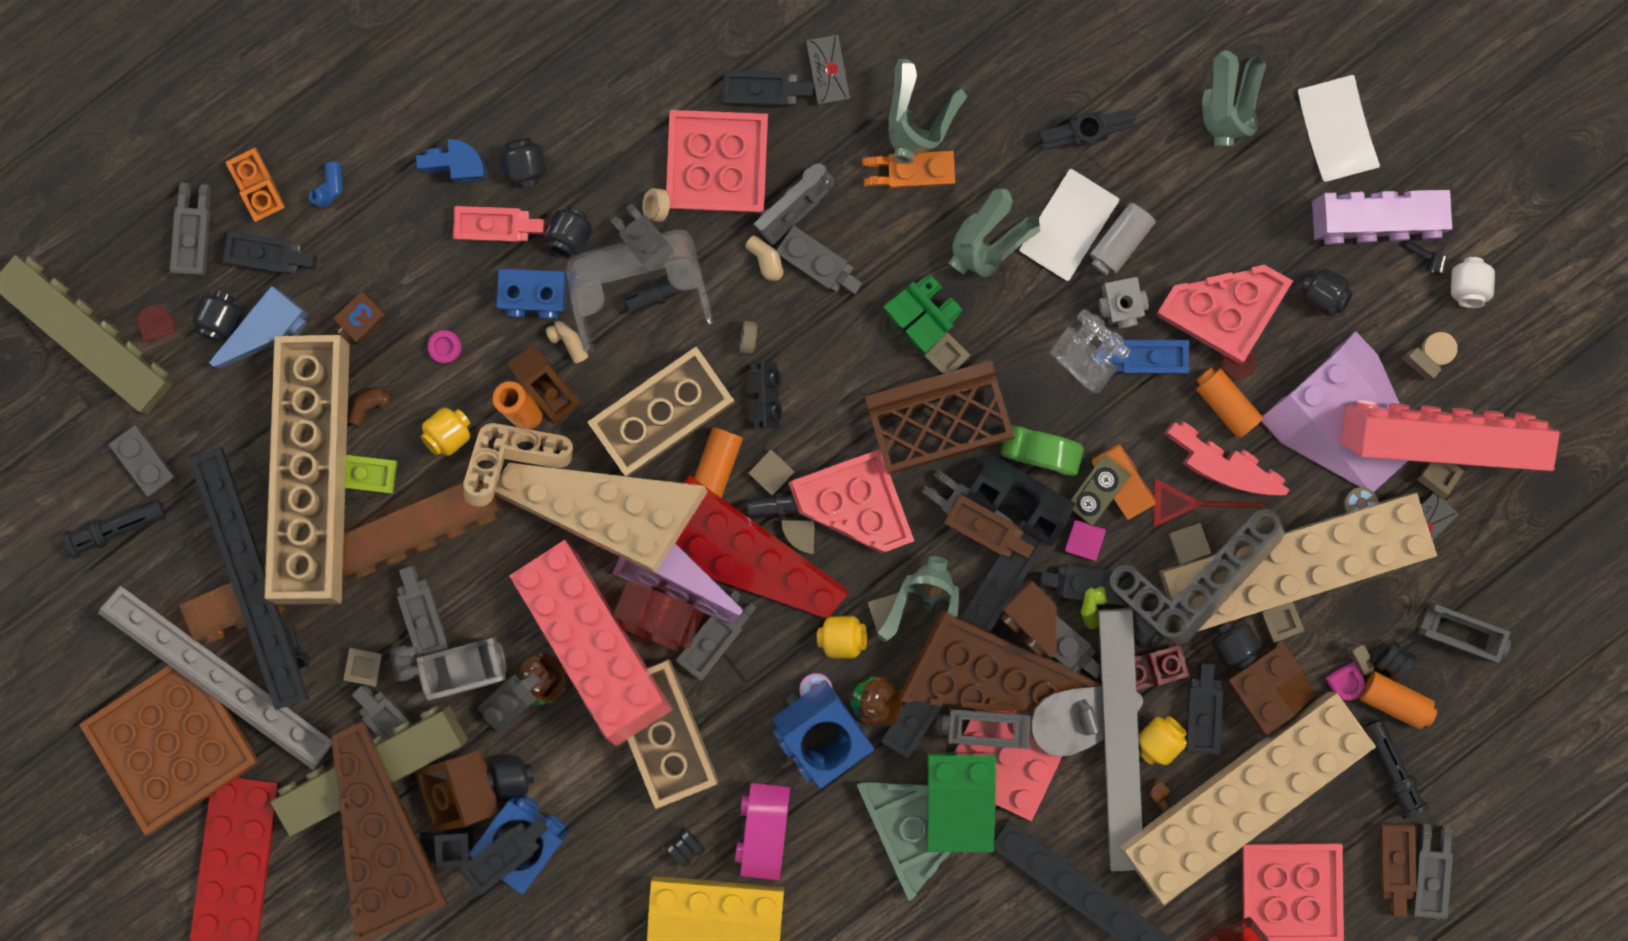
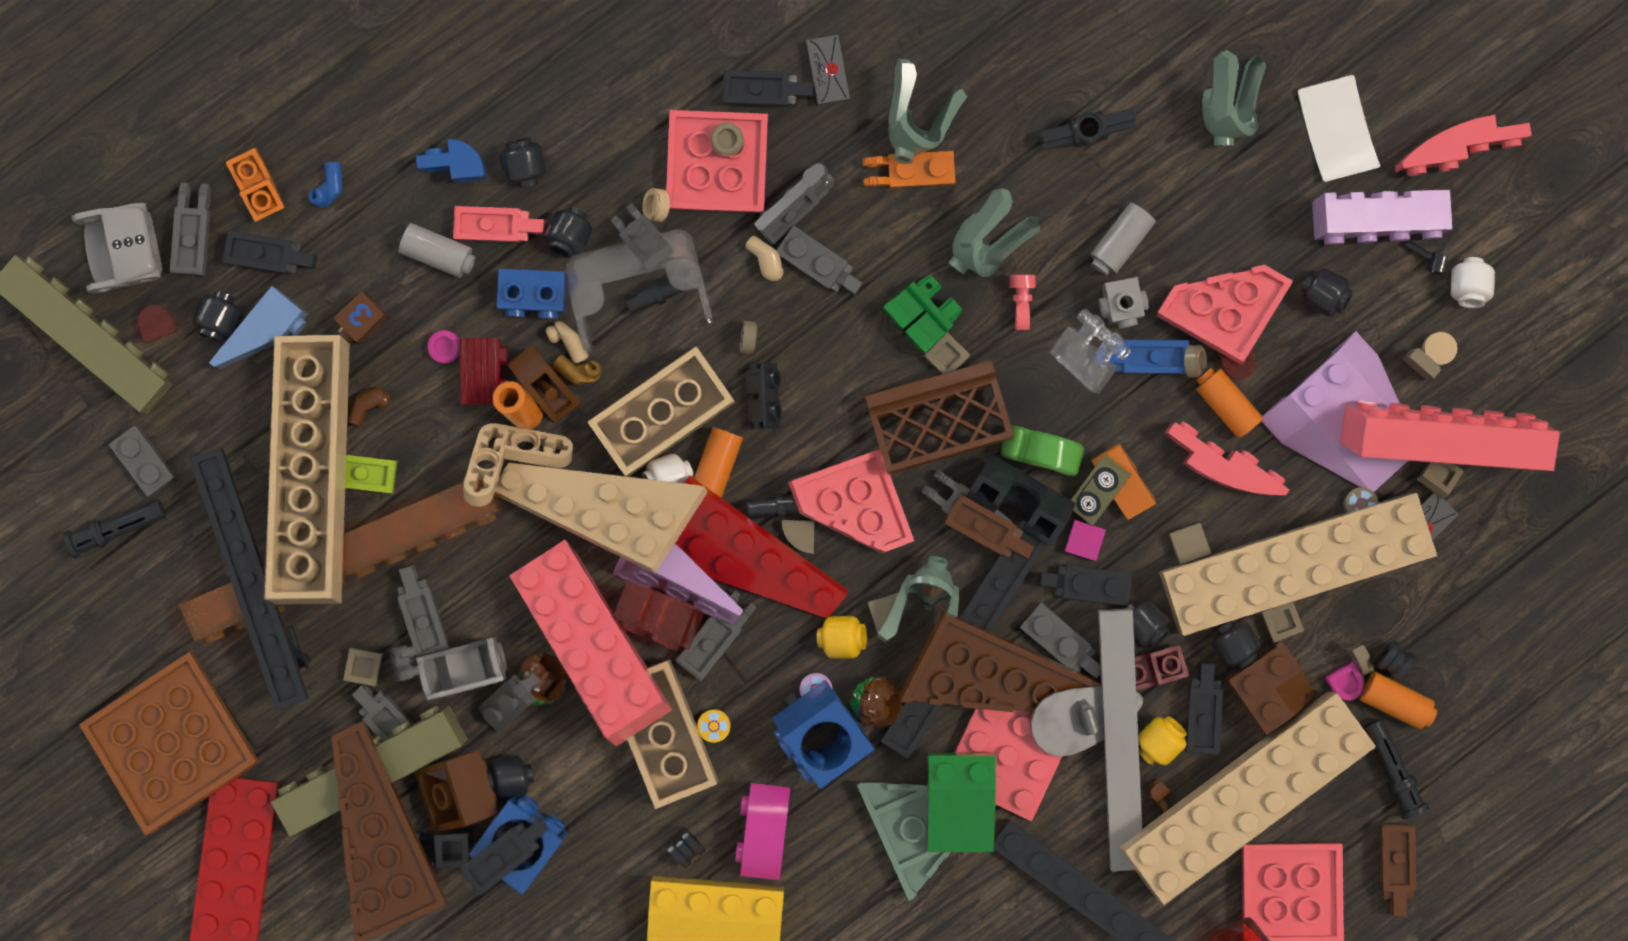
light grey tile [98,586,332,770] -> none
yellow head [420,408,470,456] -> none
dark tan tile [749,450,794,496] -> none
dark grey window [942,708,1031,749] -> none
reddish brown slope [1000,580,1056,658] -> none
white sticker [1019,169,1119,281] -> none
lime arm [1081,586,1107,629] -> none
dark grey beam [1110,510,1284,645] -> none
clear red piece [1154,478,1266,527] -> none
dark grey hinge [1412,824,1453,919] -> none
dark grey window [1417,603,1511,663] -> none
none -> light grey piece [72,203,162,294]
none -> light grey brick [398,223,476,278]
none -> dark red brick [459,338,508,406]
none -> pearl gold arm [552,354,601,385]
none -> white head [642,454,694,484]
none -> yellow tile [697,709,731,743]
none -> dark tan tile [711,122,744,157]
none -> coral piece [1009,275,1036,330]
none -> dark tan tile [1184,345,1207,378]
none -> coral slope [1395,115,1532,176]

